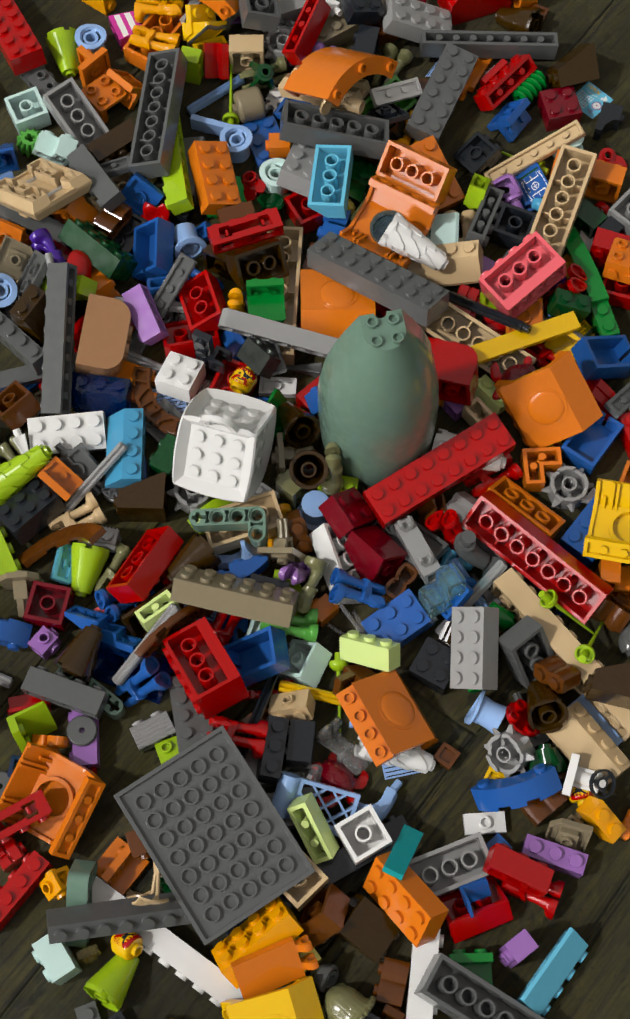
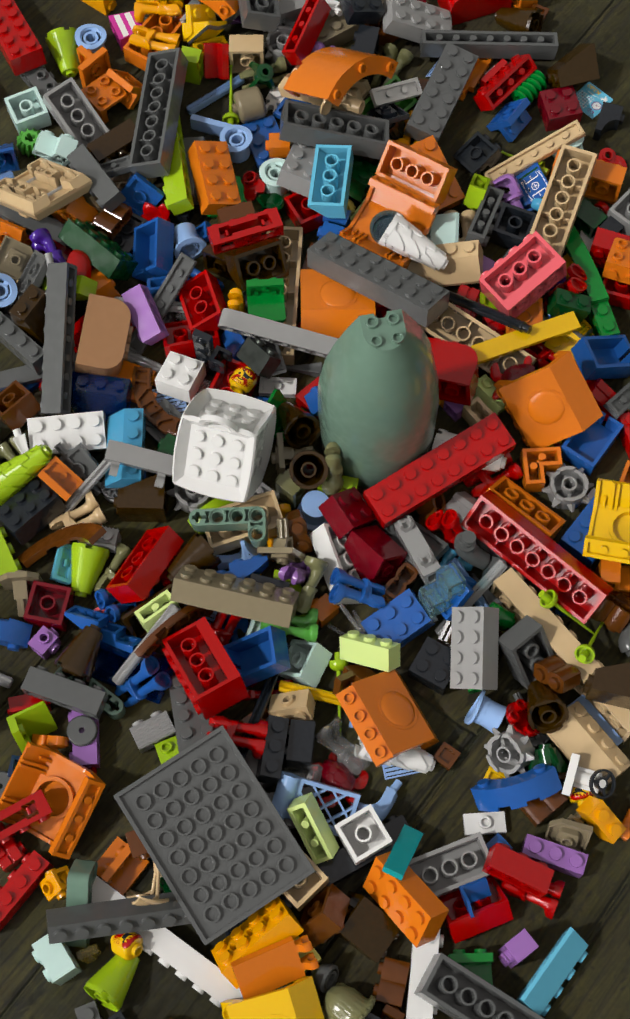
none -> light grey brick [104,439,173,489]

